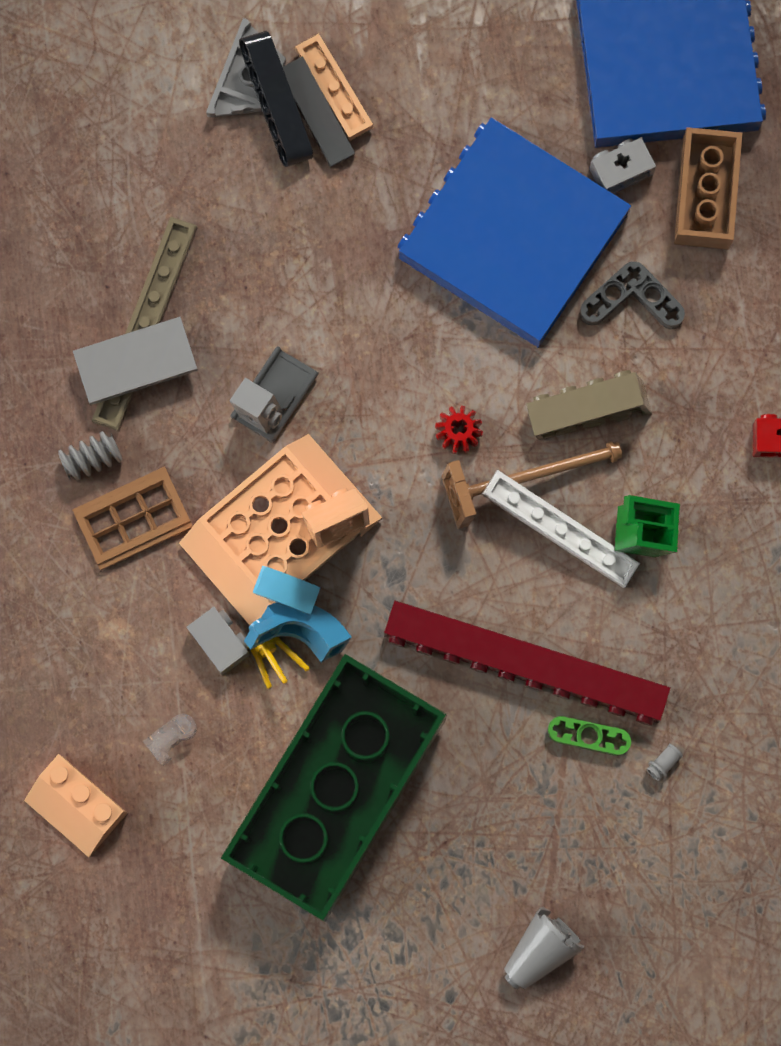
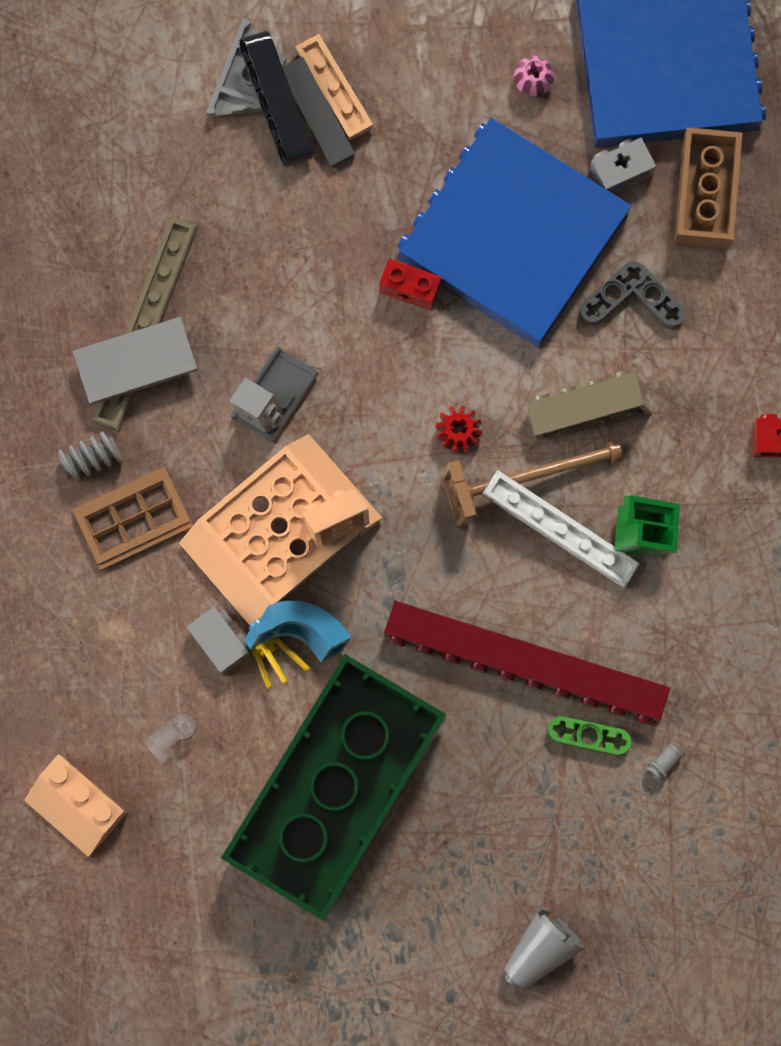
medium azure slope [253,566,320,615] -> none
none -> red brick [379,259,442,311]
none -> bright pink piece [514,55,555,97]

